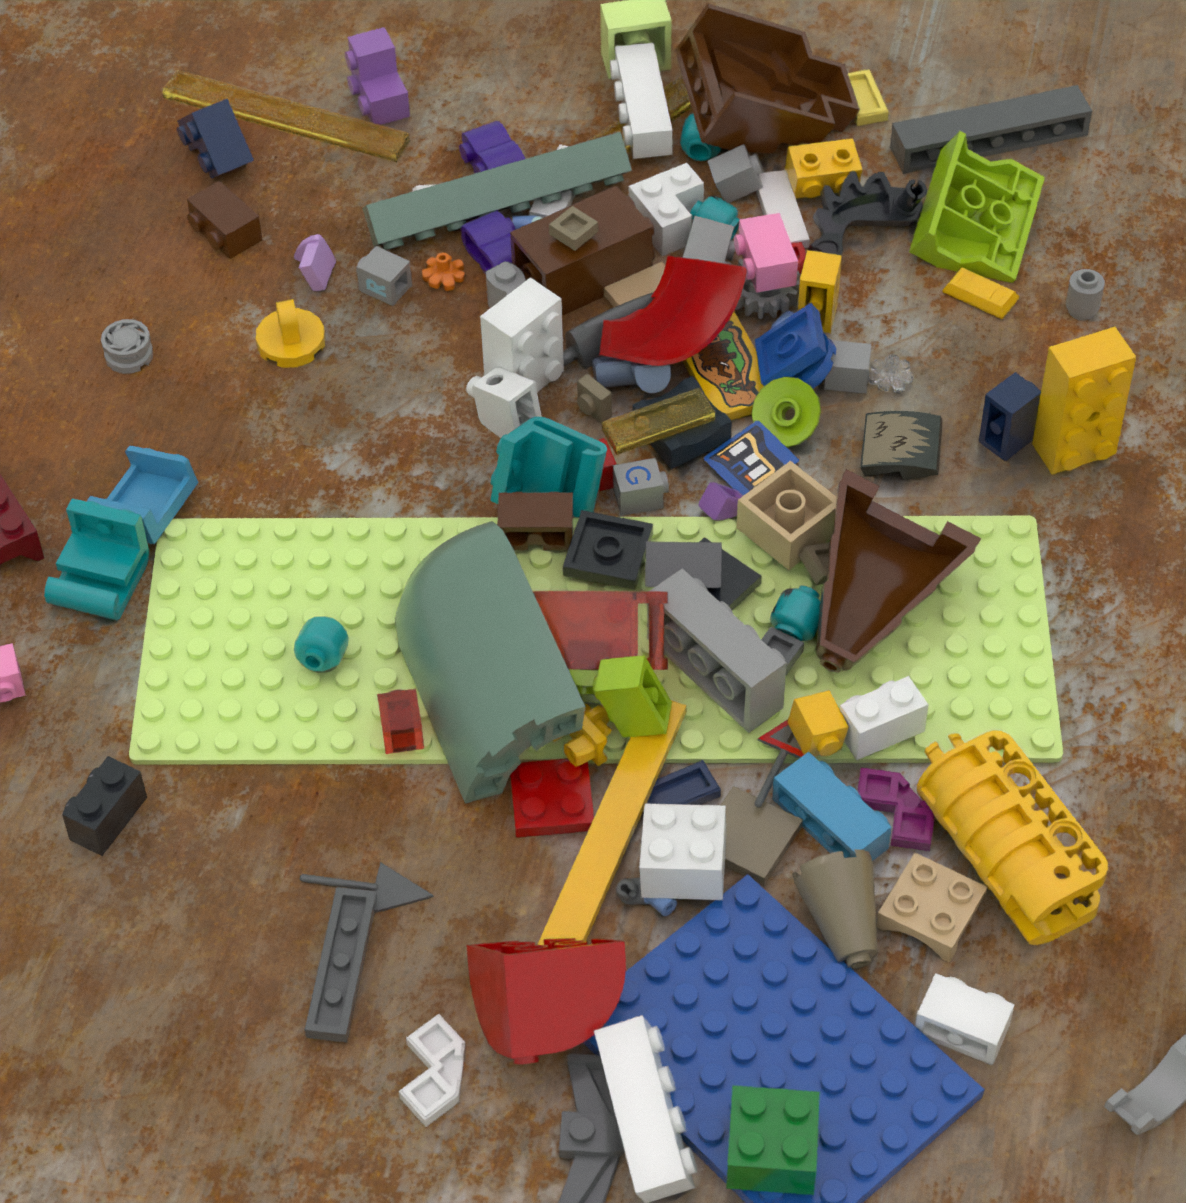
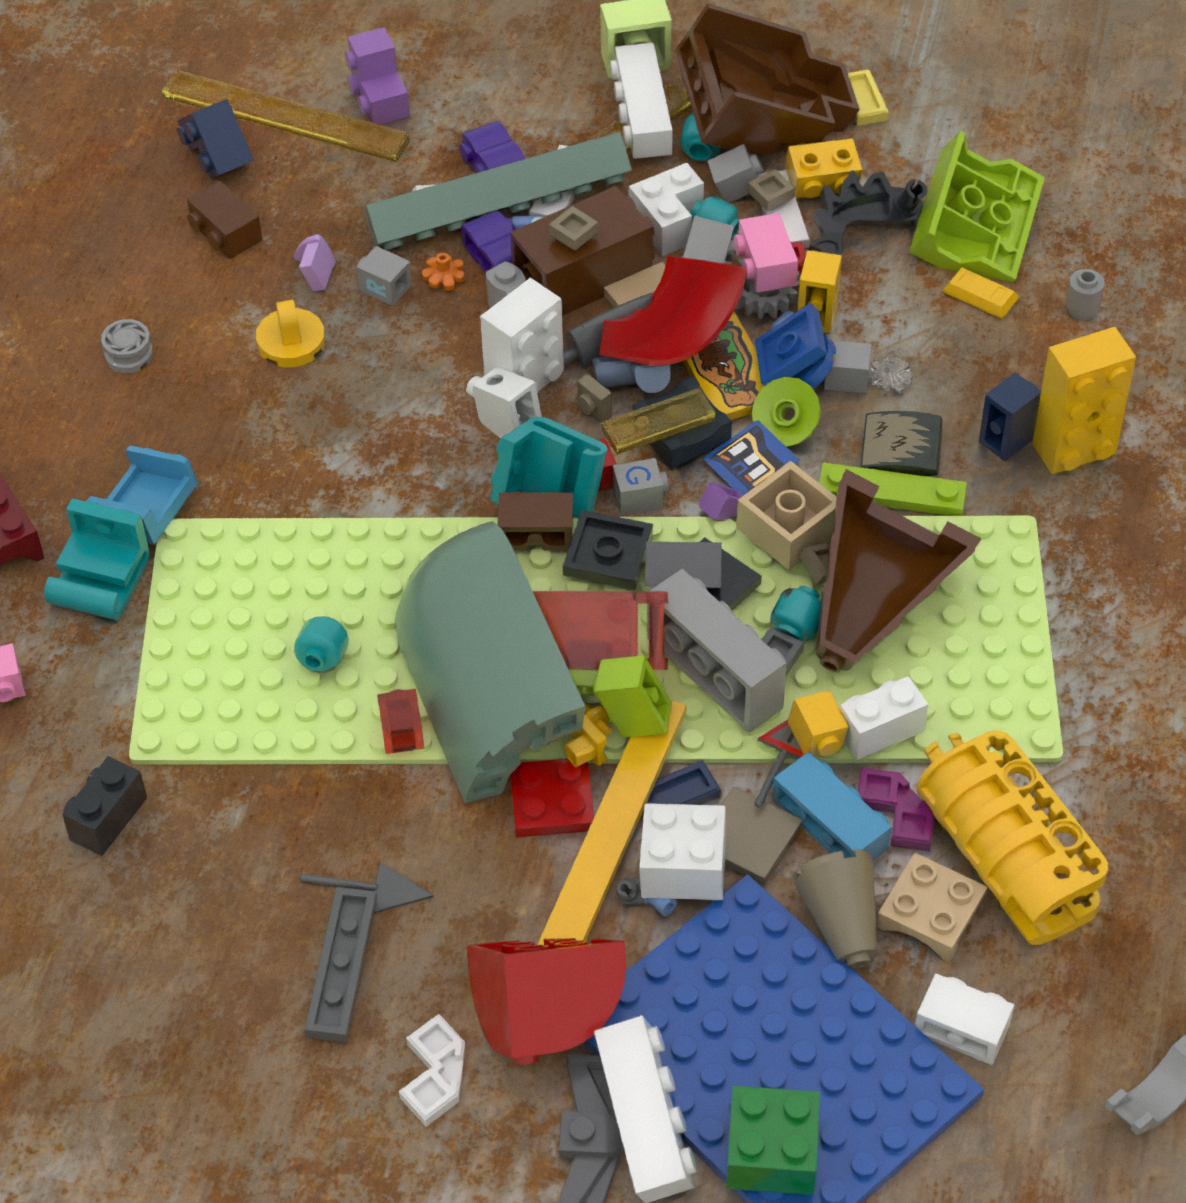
dark grey brick [890,85,1092,174] -> none
none -> dark tan plate [748,169,795,211]
none -> lime plate [819,462,967,516]

